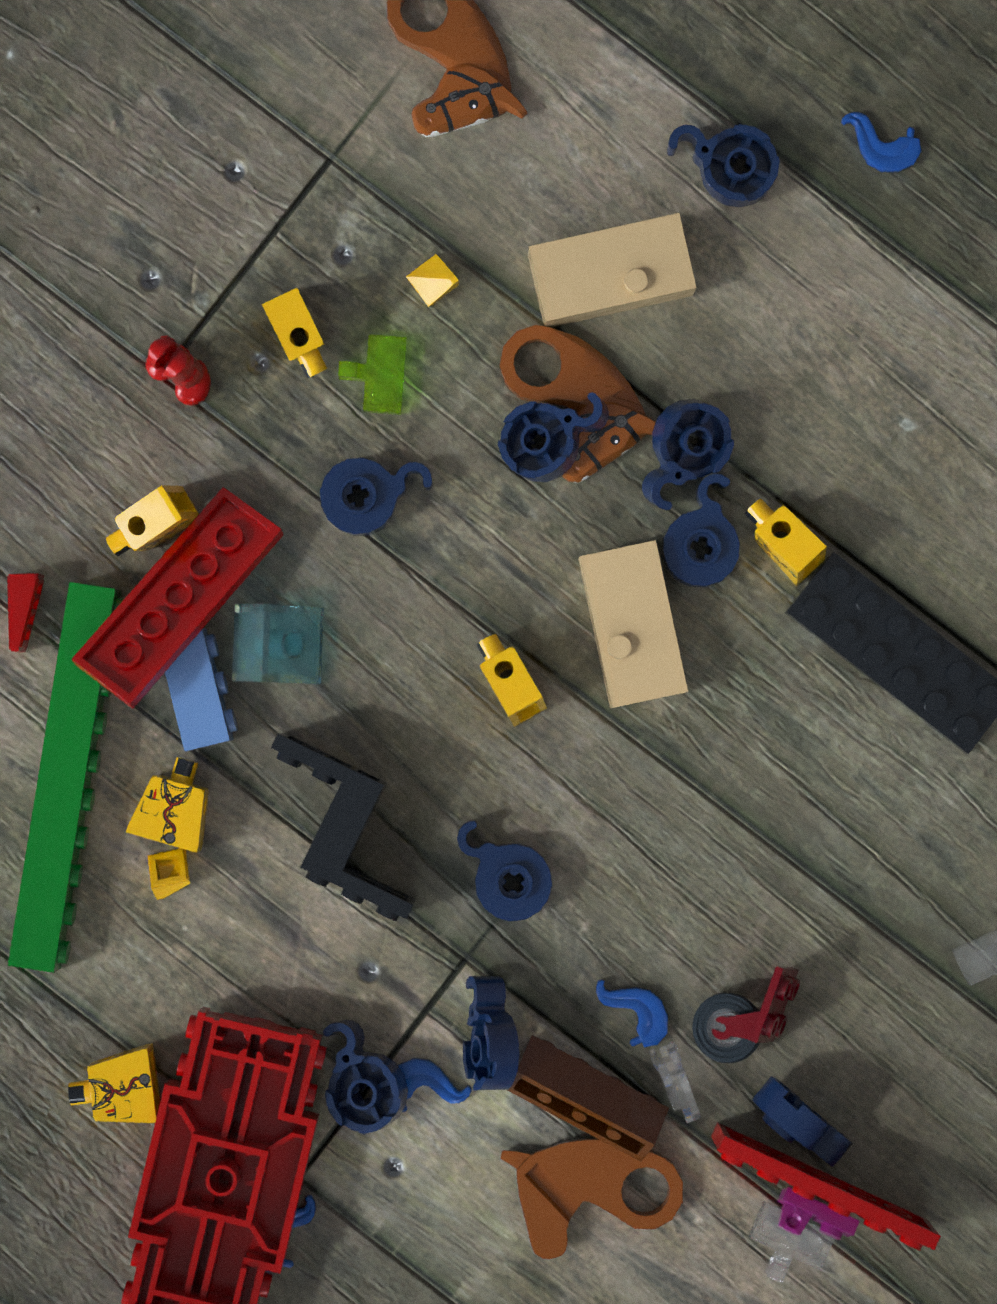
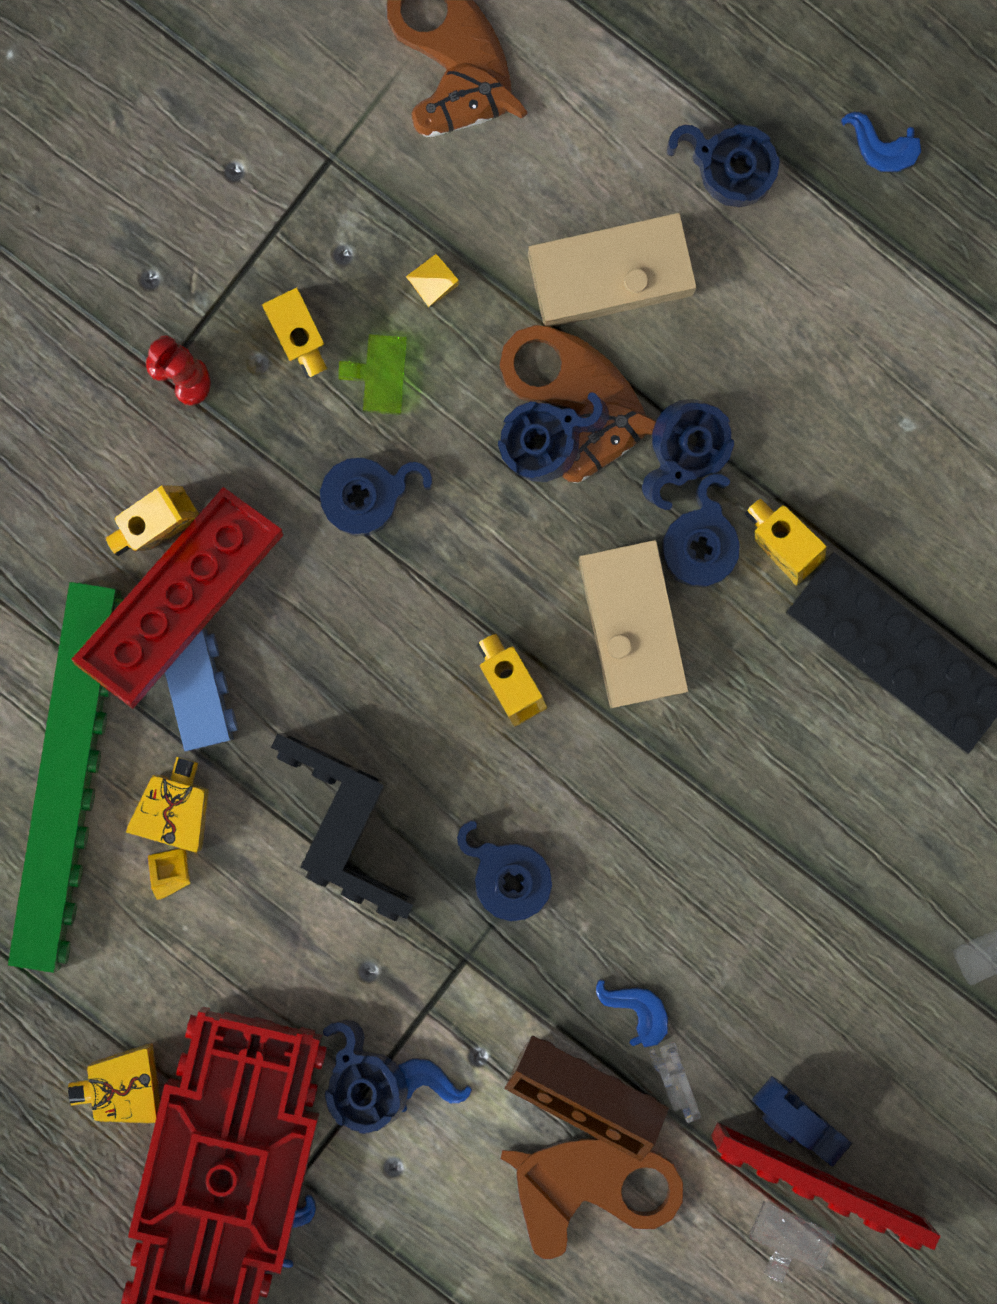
red slope [7,573,44,652] -> none
clear light blue slope [232,604,324,684] -> none
dark blue piece [463,976,519,1090] -> none
plate [692,966,800,1063] -> none
magenta hinge [777,1187,860,1240] -> none

